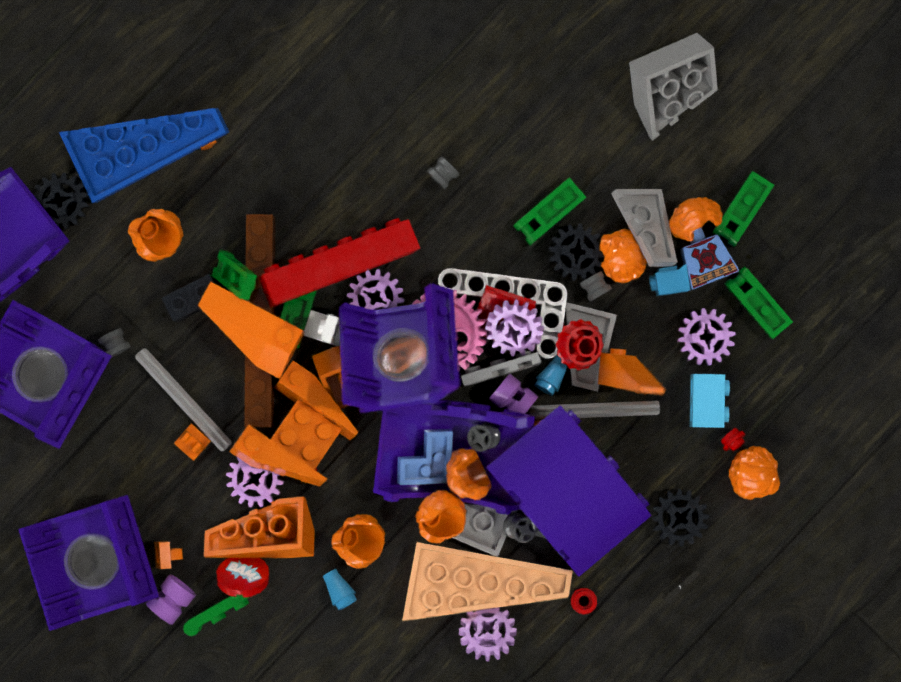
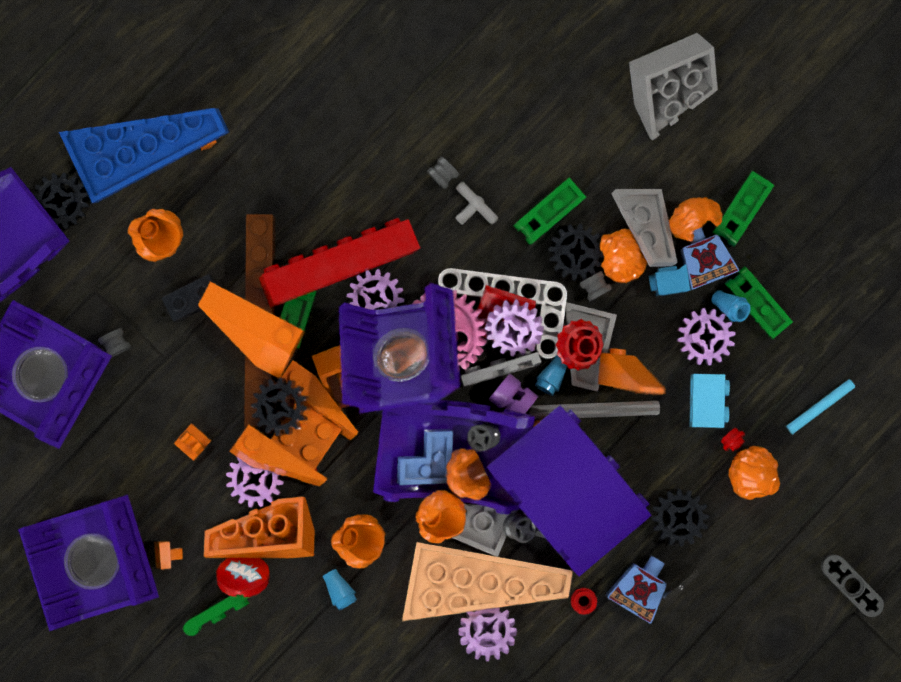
light grey axle [135,348,232,451] -> none
medium lavender wheel [146,574,196,625] -> none
green plate [212,250,257,300] -> none
white bracket [304,310,340,346] -> none
none -> black gear [251,378,310,436]
none -> light grey piece [456,182,498,224]
none -> torso [606,556,667,624]
none -> dark azure cone [712,290,751,322]
none -> medium azure bar [786,379,855,434]
none -> dark grey beam [821,554,884,617]

